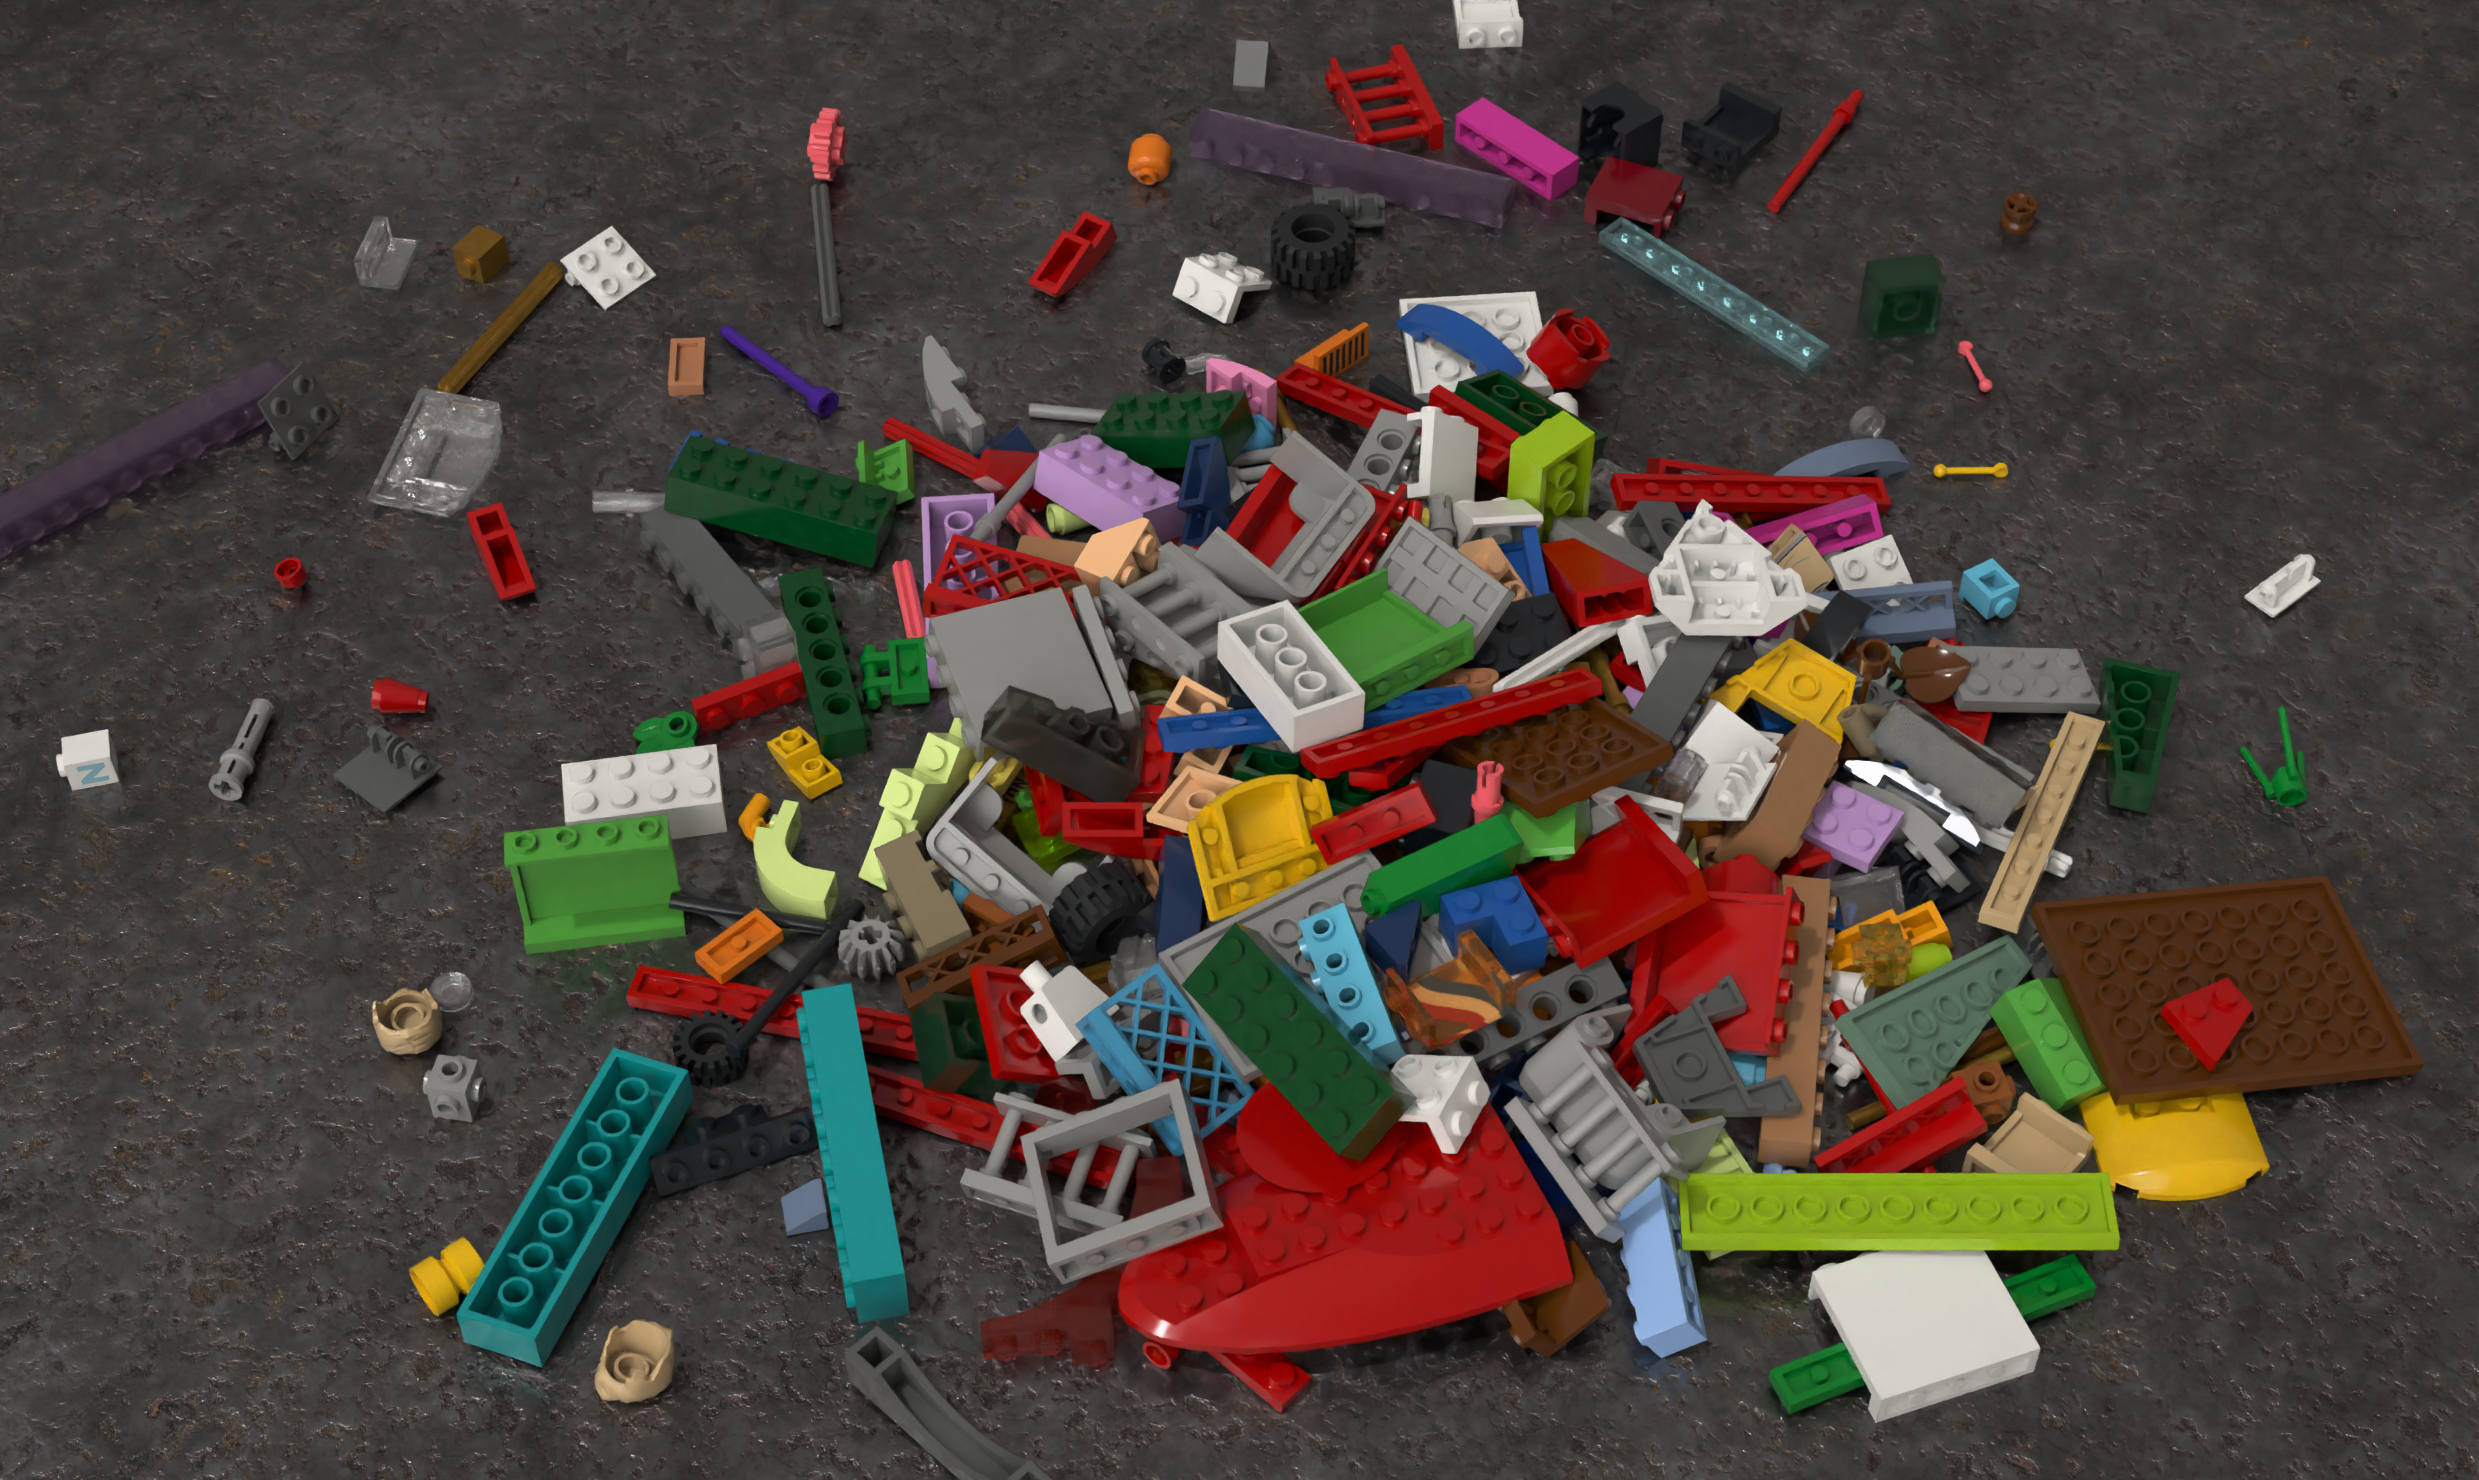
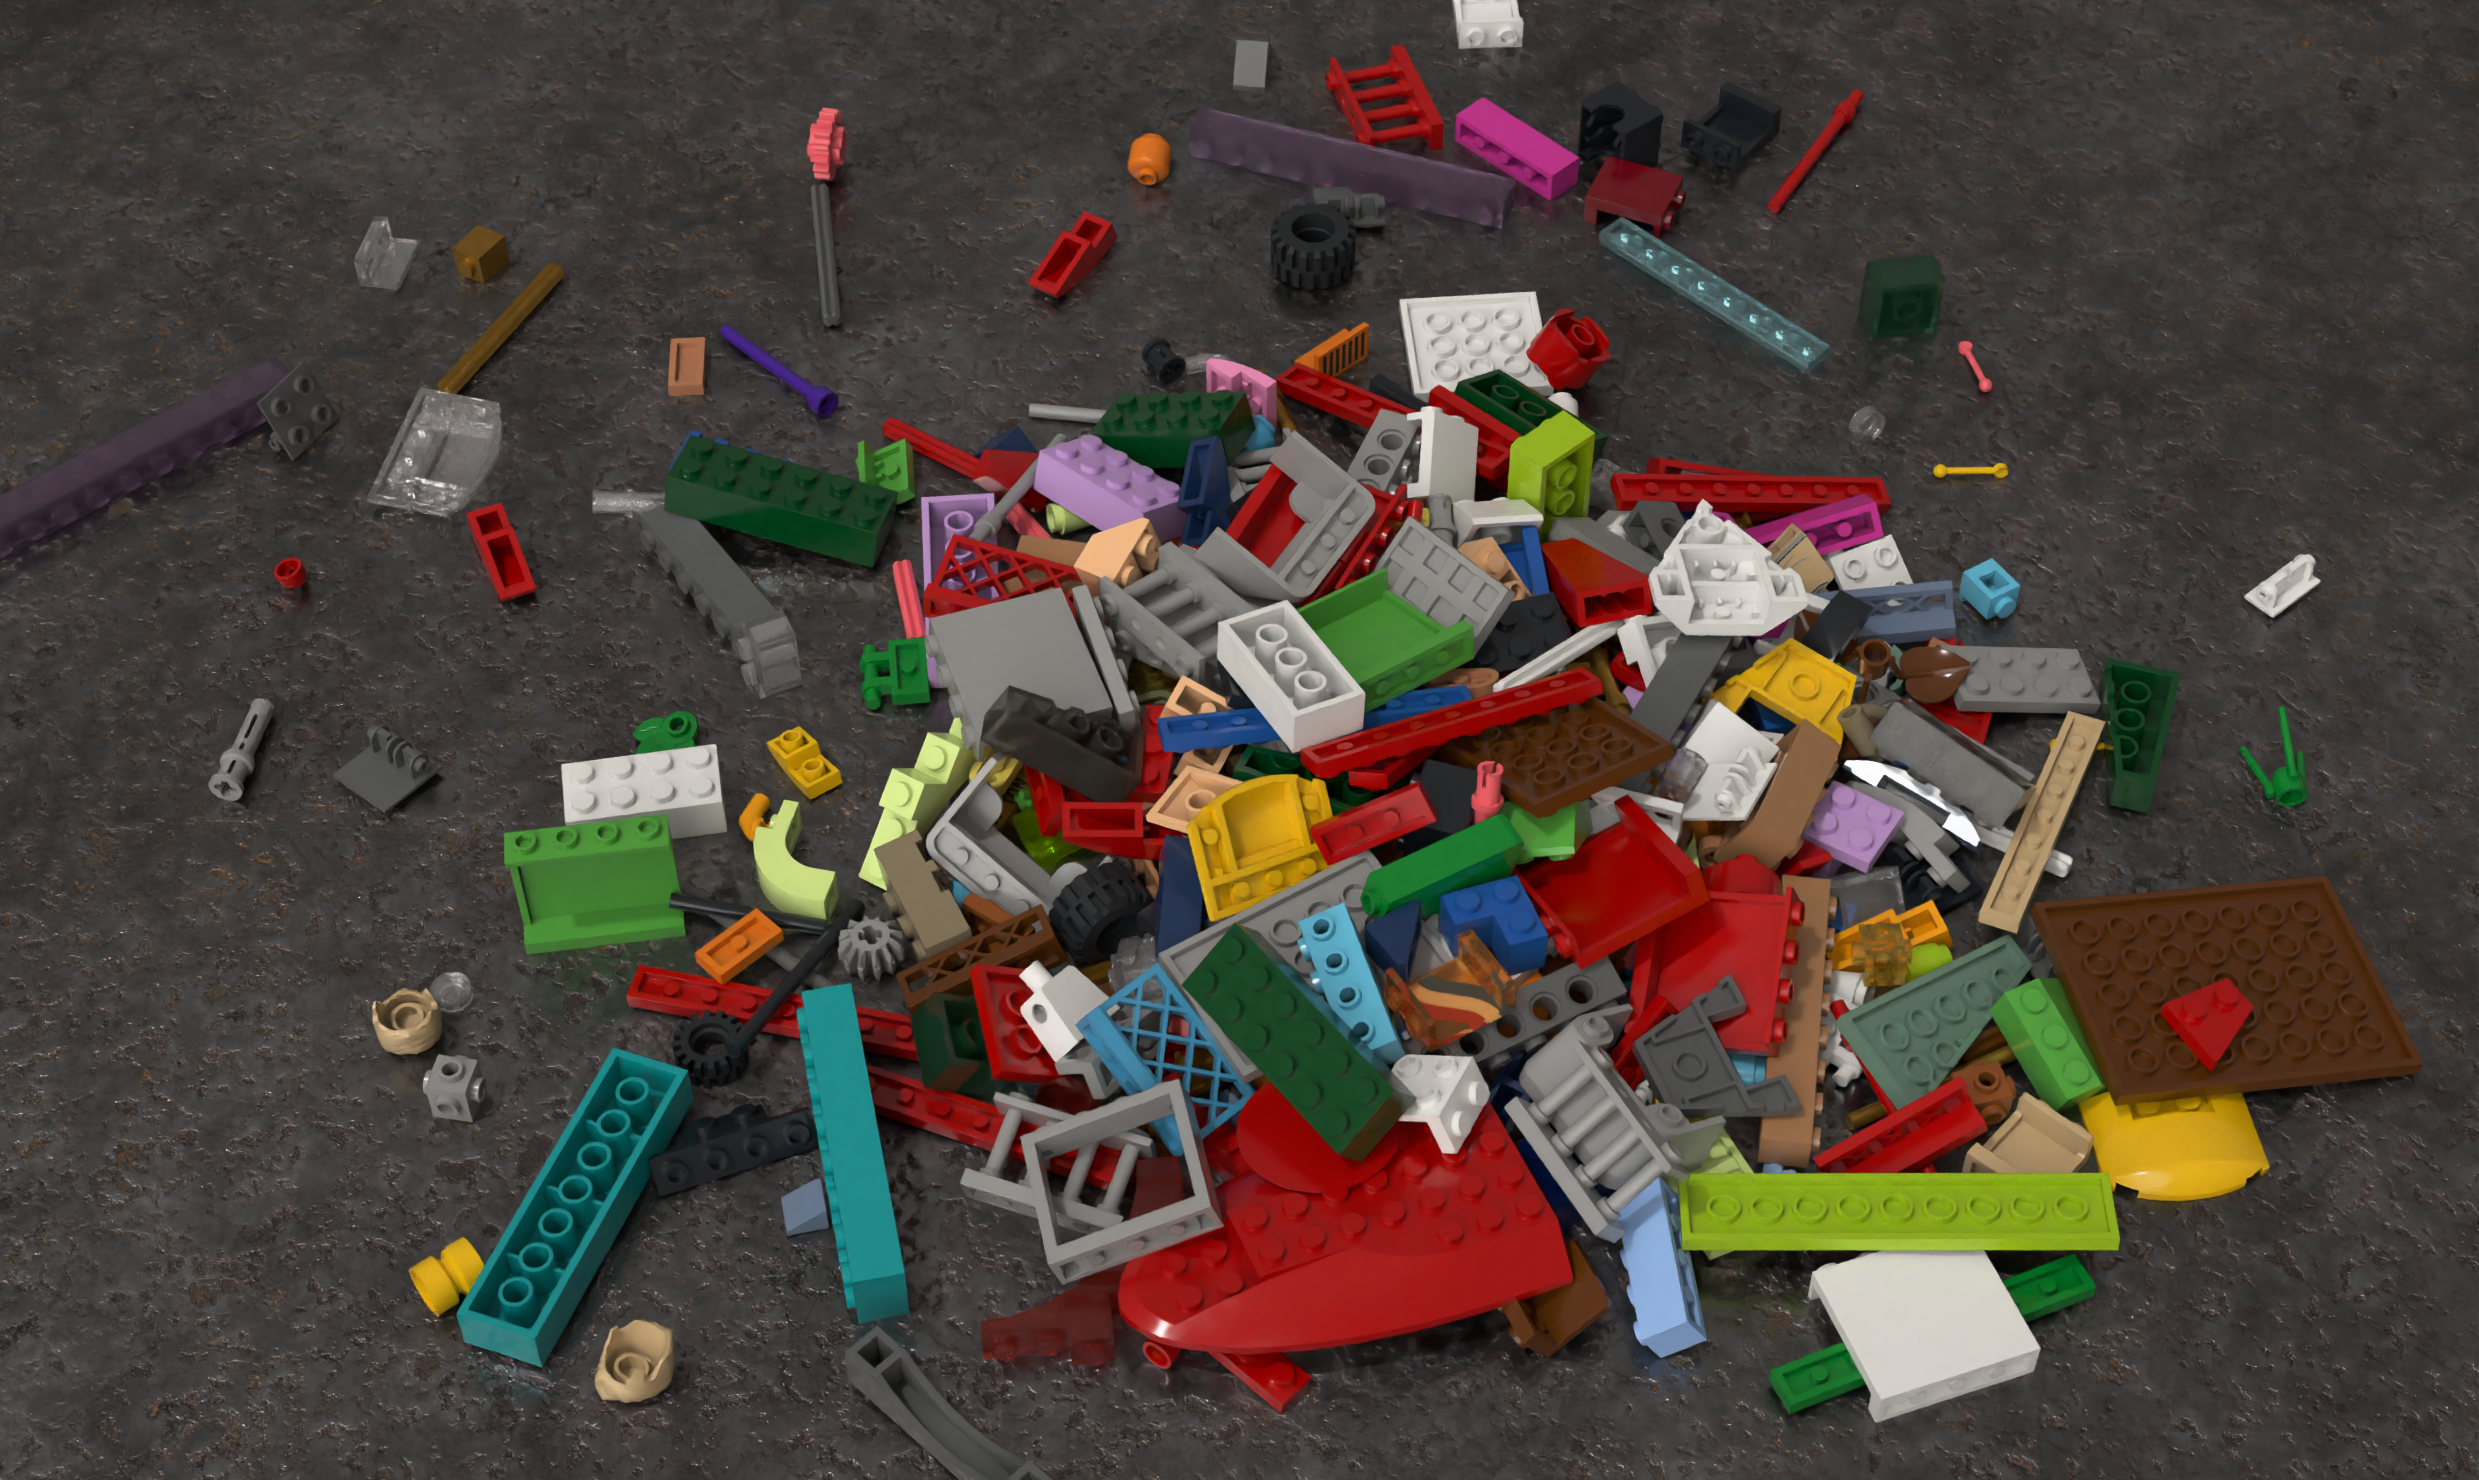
white brick [56,729,119,791] -> none
red cone [371,677,430,714] -> none
white hinge [560,226,656,310] -> none
red plate [691,661,806,735] -> none
dark green brick [777,567,872,760] -> none
light grey slope [922,335,987,454] -> none
white bracket [1172,252,1272,324] -> none
blue slope [1396,304,1525,379] -> none
sand blue slope [1773,438,1910,477] -> none
reddish brown wheel [2000,192,2038,234] -> none

